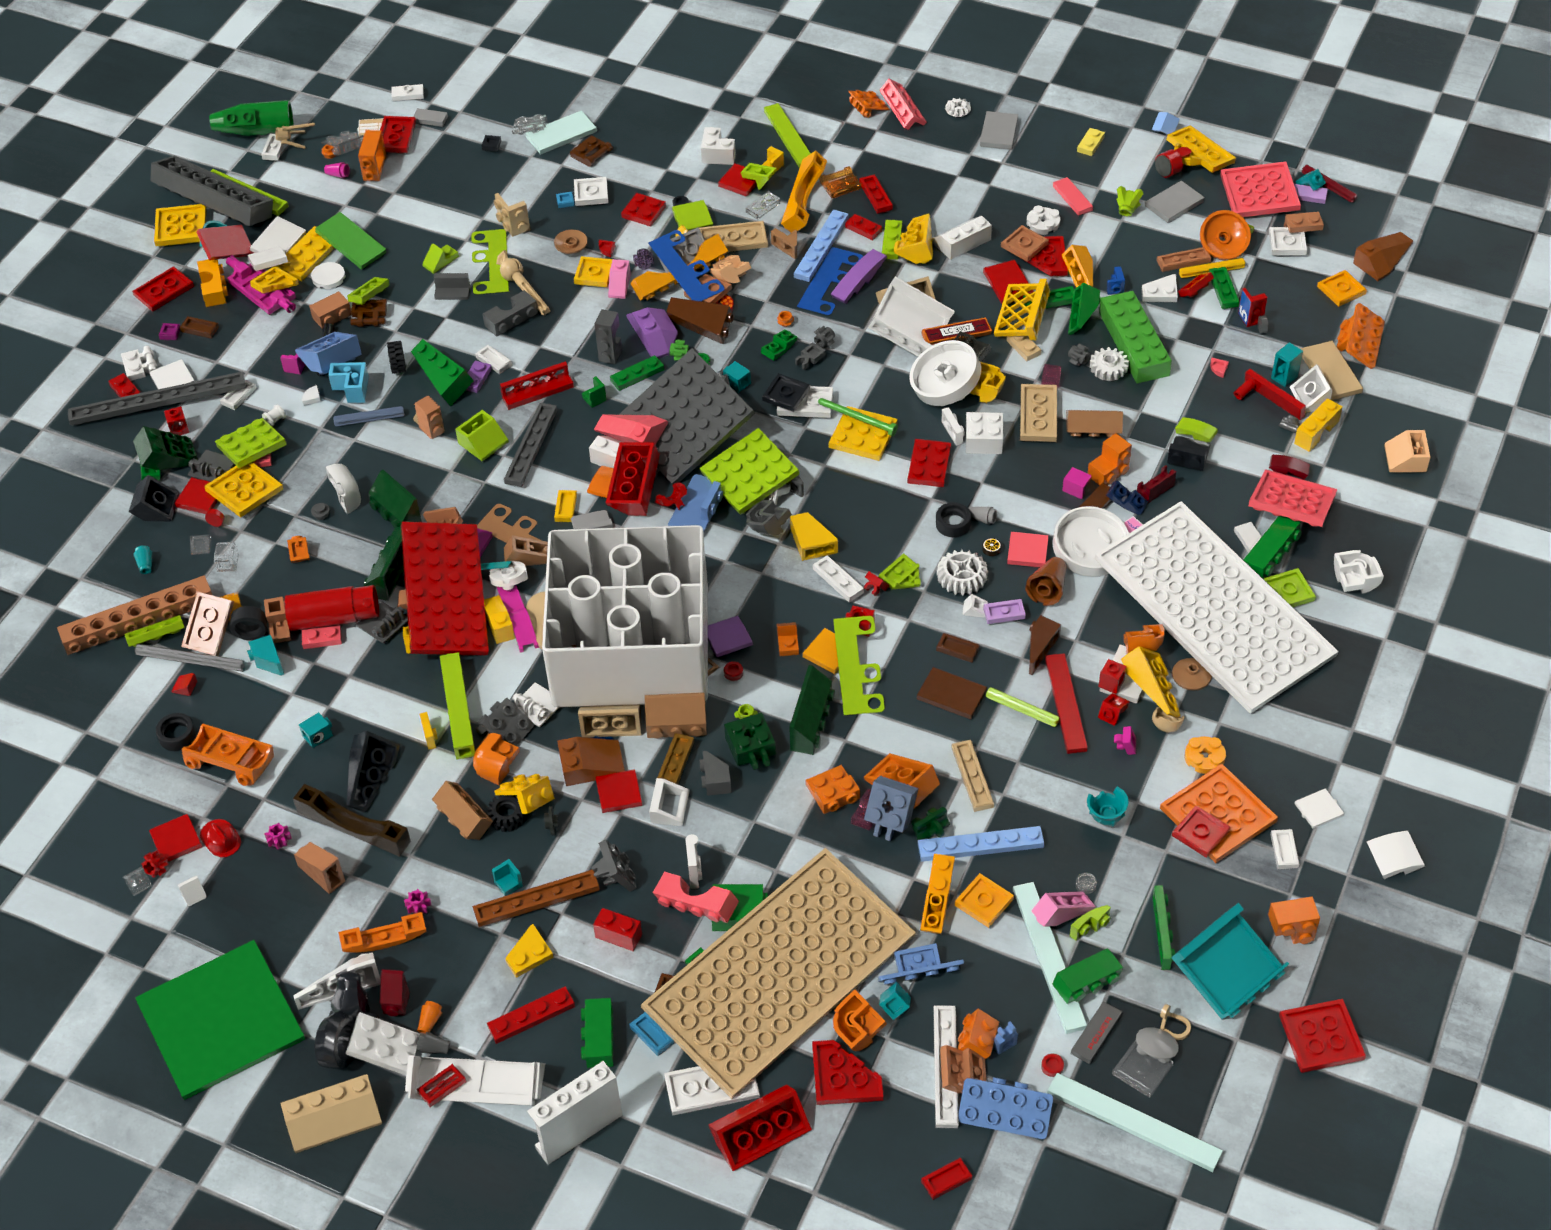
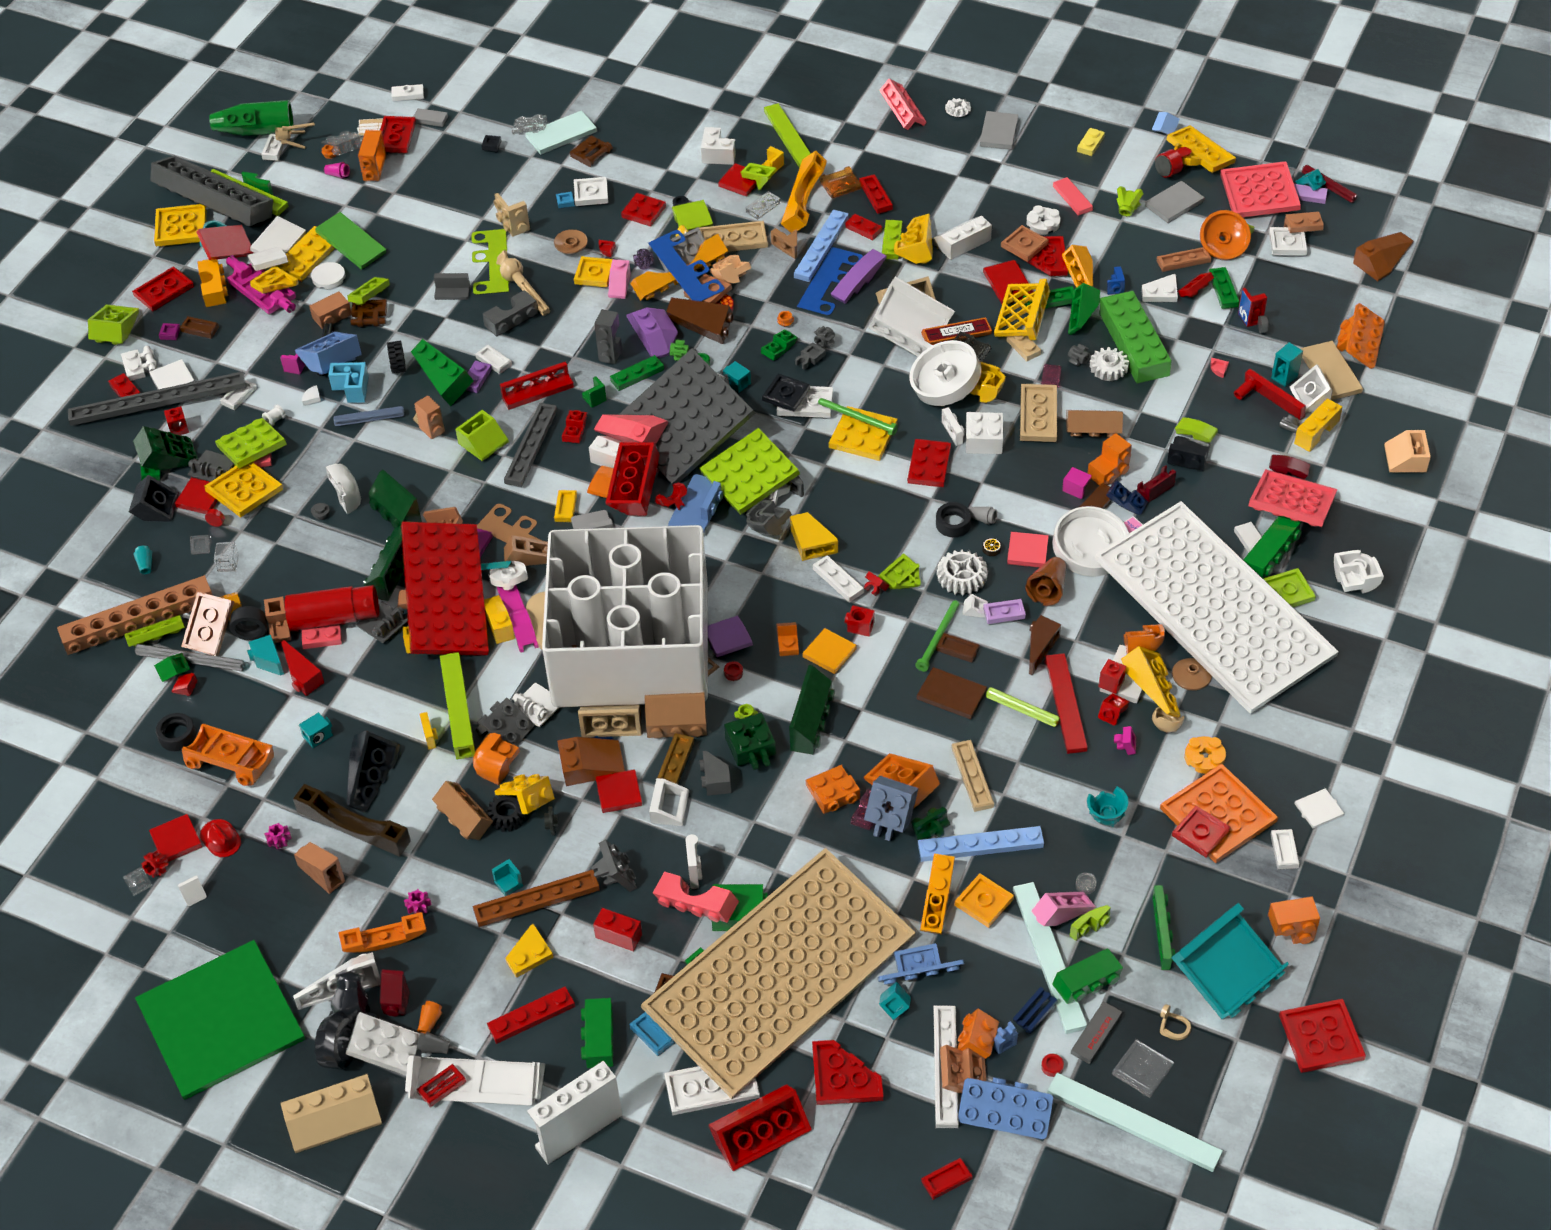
orange bracket [287,536,310,563] -> none
lime slope [422,244,459,274] -> none
lime piece [833,616,885,715] -> none
orange brick [833,989,887,1052] -> none
orange hinge [848,90,890,118] -> none
light grey dish [1136,1027,1178,1063] -> none
yellow axle [1179,258,1245,278] -> none
light orange tile [1317,270,1367,307] -> none
white slope [1367,831,1425,879] -> none
none -> lime slope [88,304,140,344]
none -> green panel [154,653,190,682]
none -> green slope [241,171,273,195]
none -> red slope [281,640,324,696]
none -> red slope [562,410,587,443]
none -> bright green bar [915,600,959,672]
none -> dark blue tile [1013,987,1058,1034]

